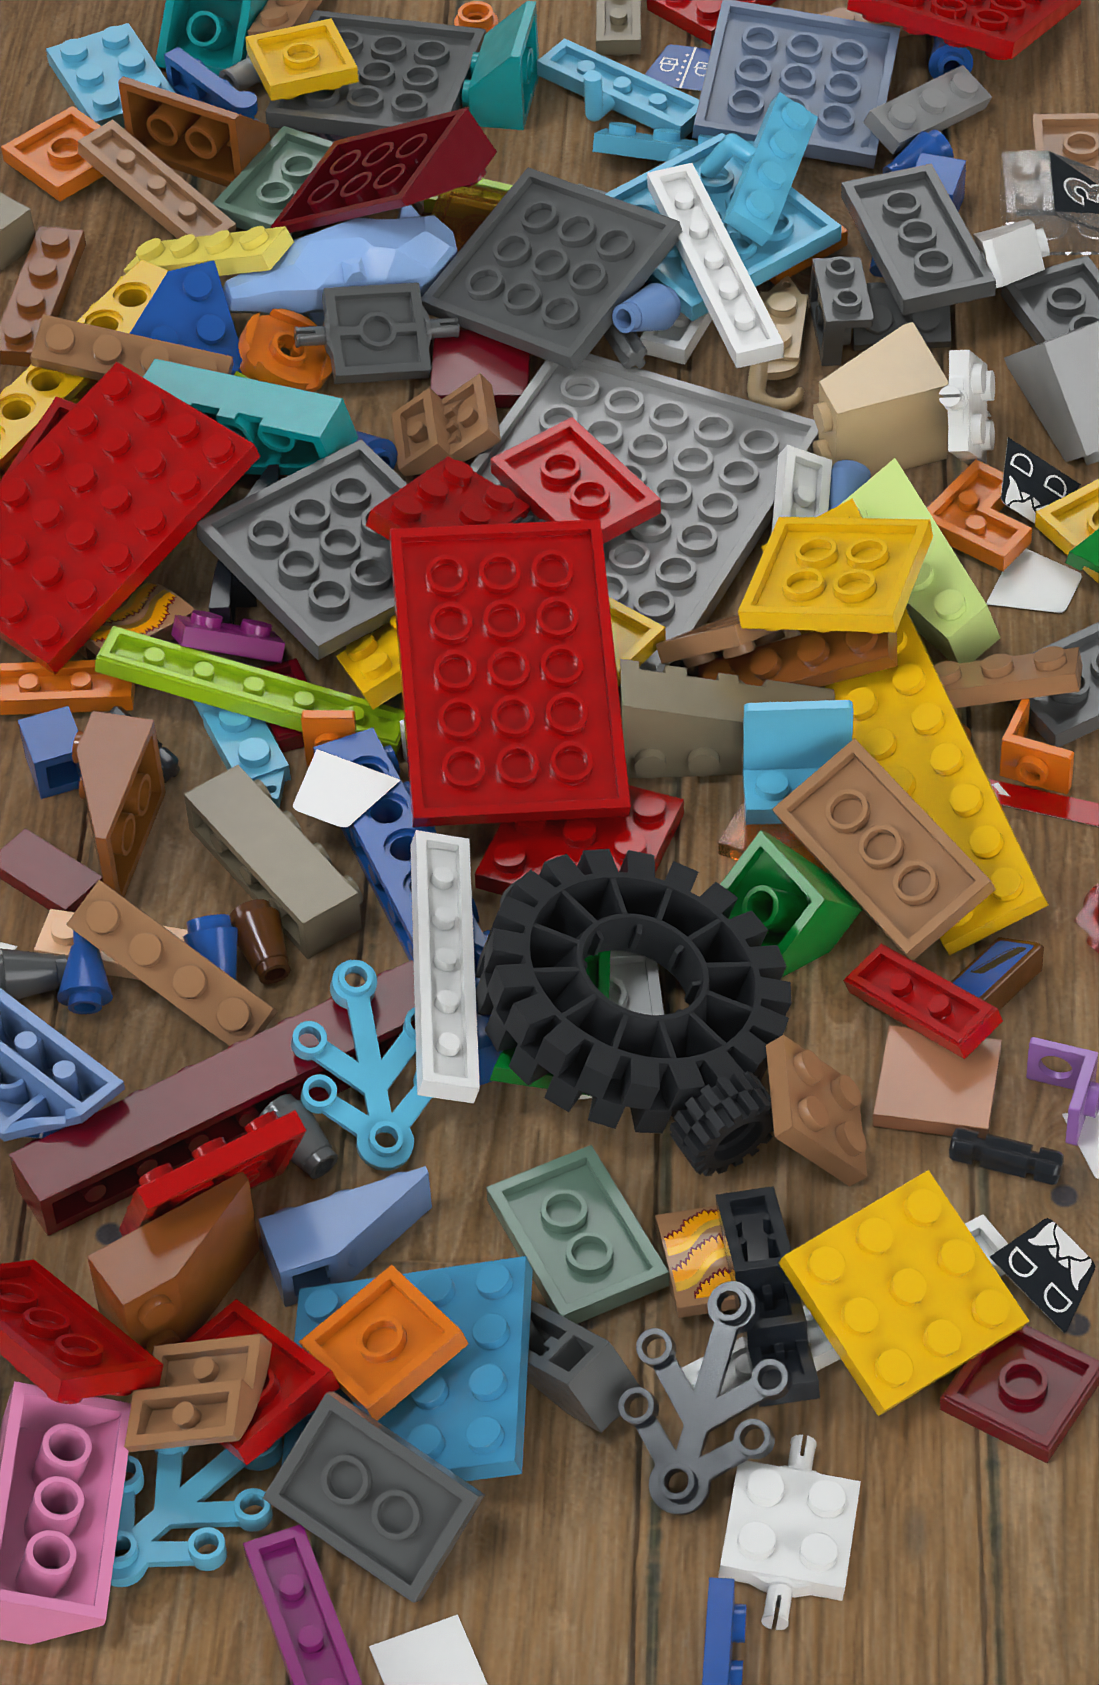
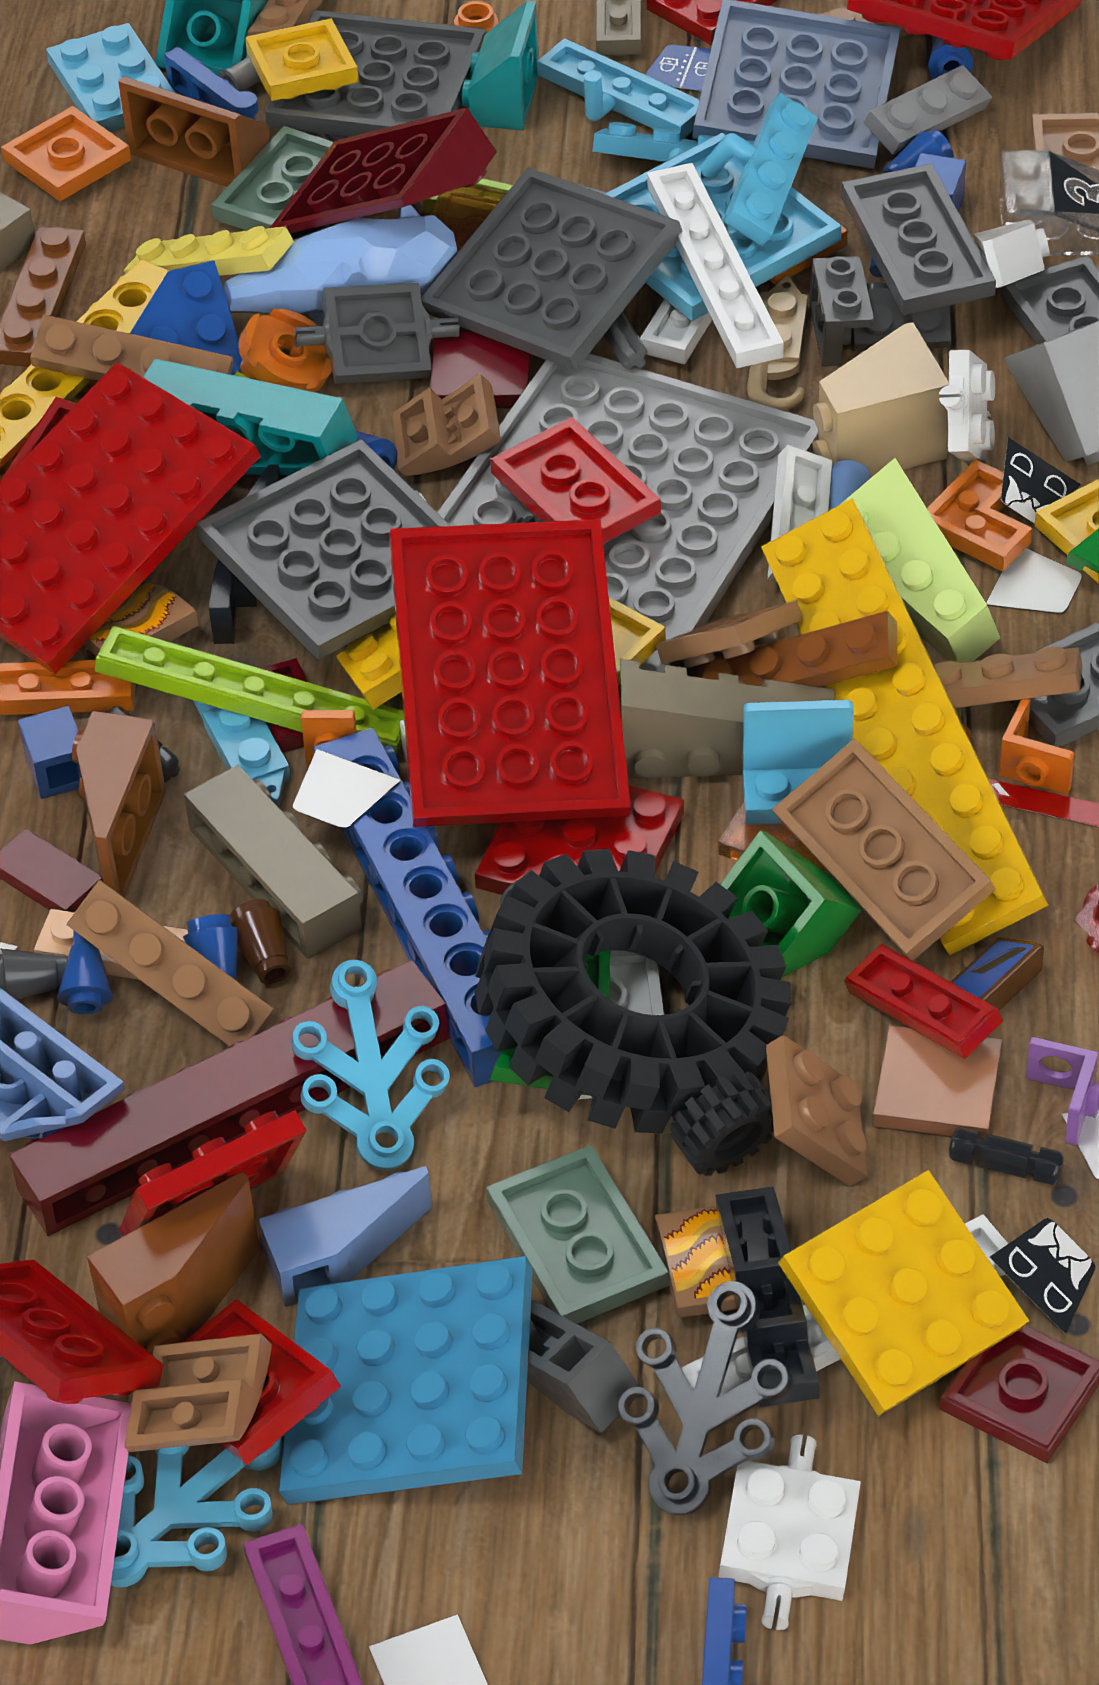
medium nougat plate [78,119,236,239] -> none
magenta plate [171,610,285,663] -> none
dark grey cone [259,1094,338,1179] -> none
dark grey plate [263,1391,485,1603] -> none
orange plate [299,1265,469,1421] -> none
red plate [365,456,531,540] -> none
white plate [410,830,480,1104] -> none
medium blue cone [612,283,681,333] -> none
yellow plate [738,517,933,634] -> none

